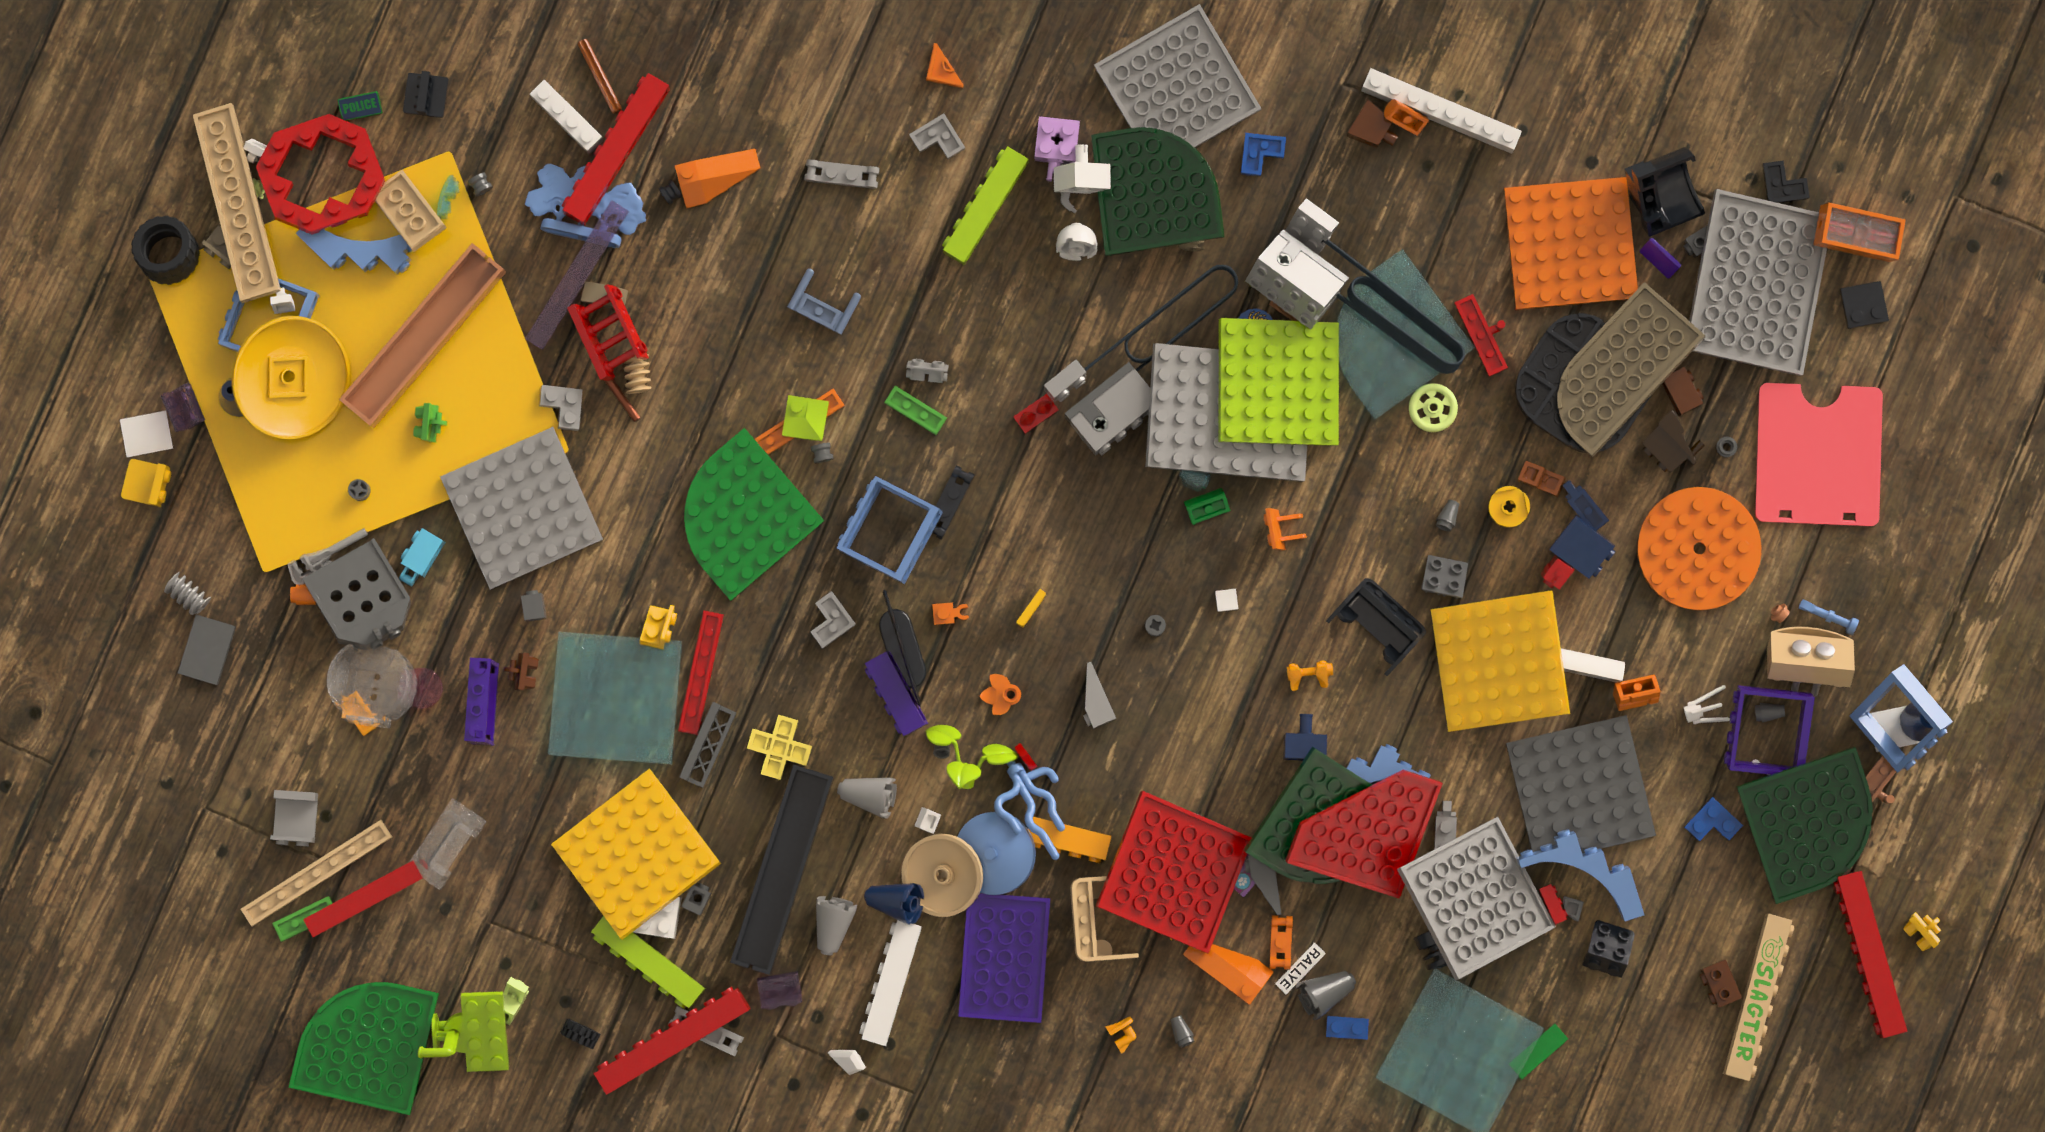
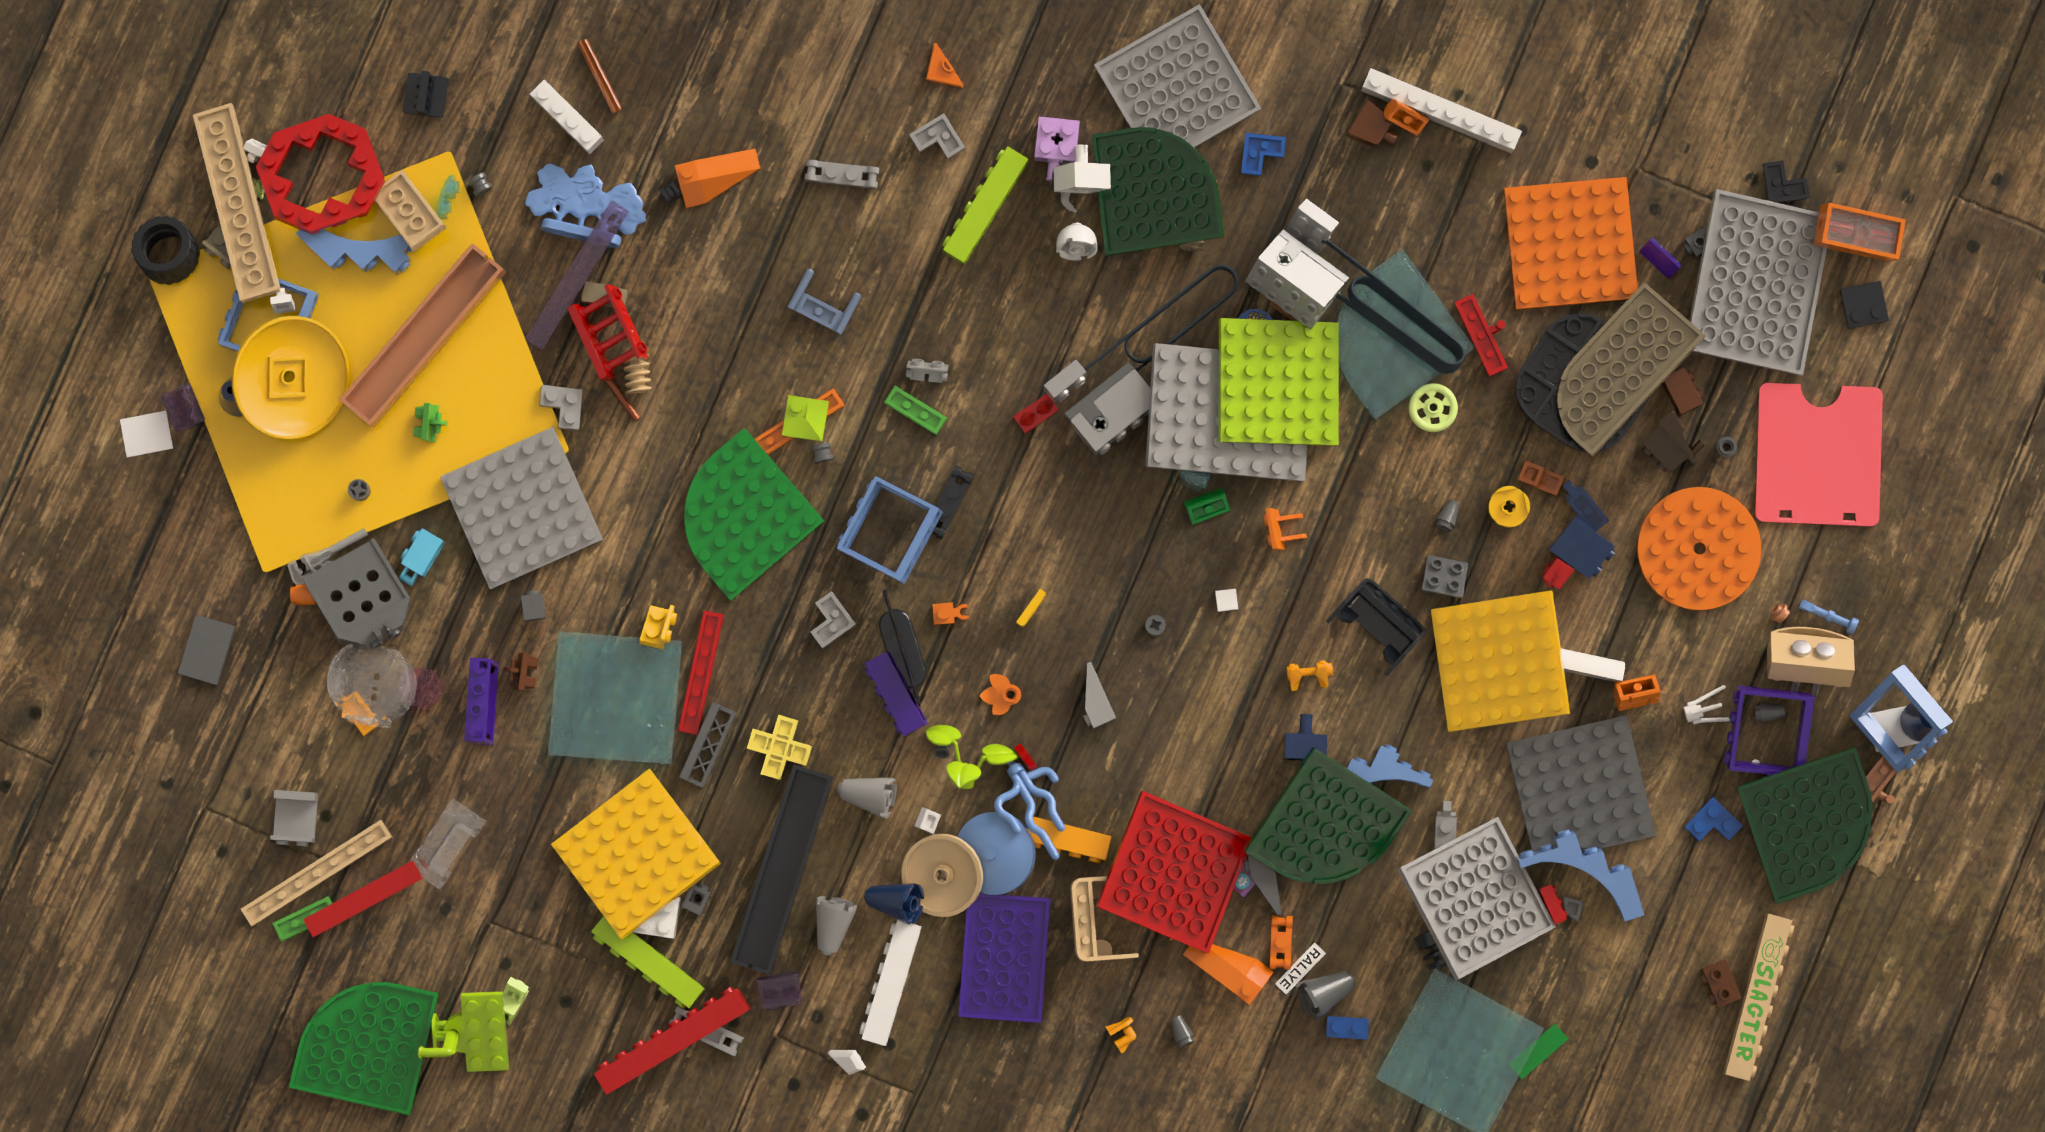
yellow bracket [121,459,171,507] -> none
light grey piece [164,572,211,615] -> none
slope [337,91,383,121] -> none
black tyre [560,1018,601,1049] -> none
red brick [562,73,670,226] -> none
red plate [1285,769,1443,899] -> none
black bracket [1582,920,1635,978] -> none
black piece [1625,147,1705,237] -> none
red brick [1833,871,1908,1038] -> none
yellow hips [1903,912,1941,951] -> none

